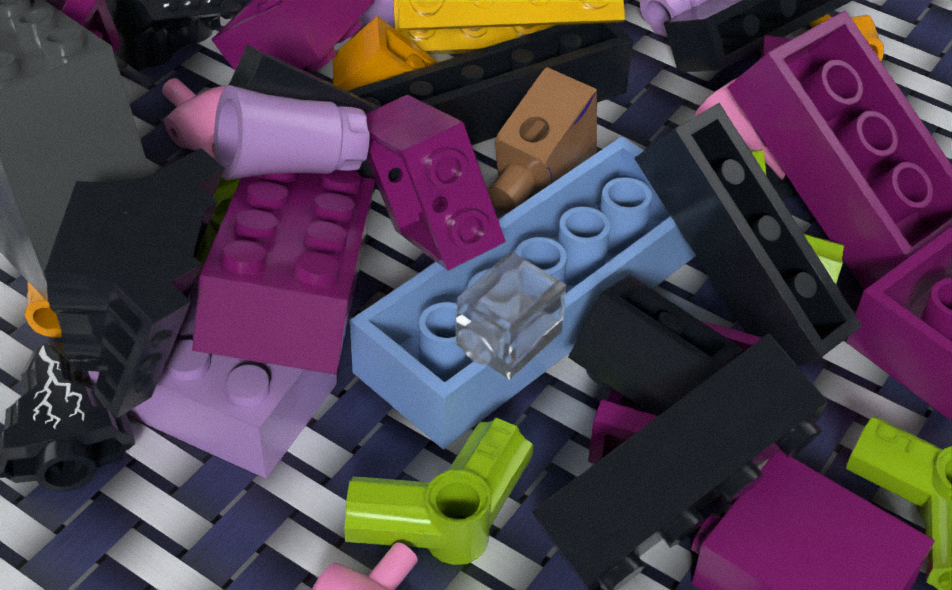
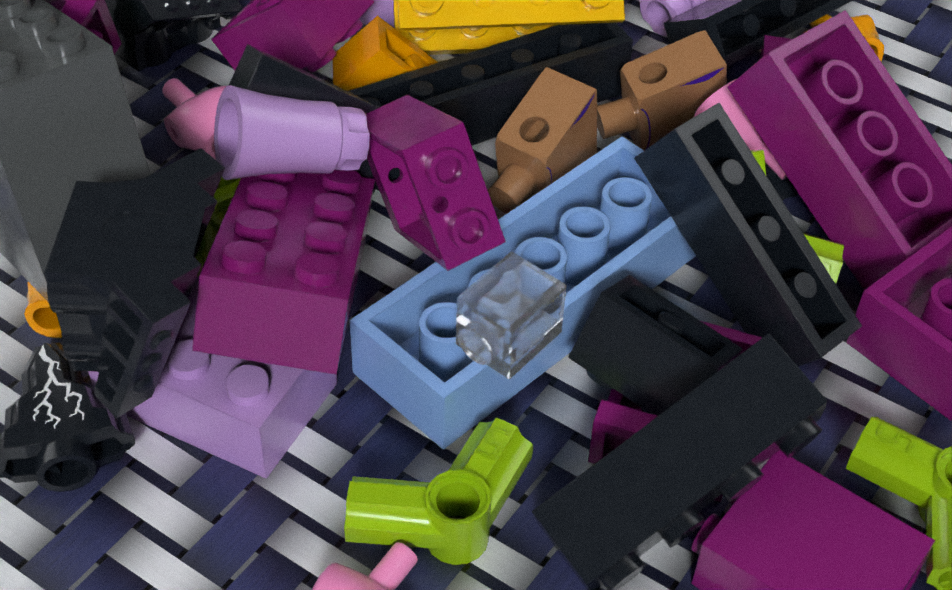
none -> medium nougat torso [597,30,727,151]

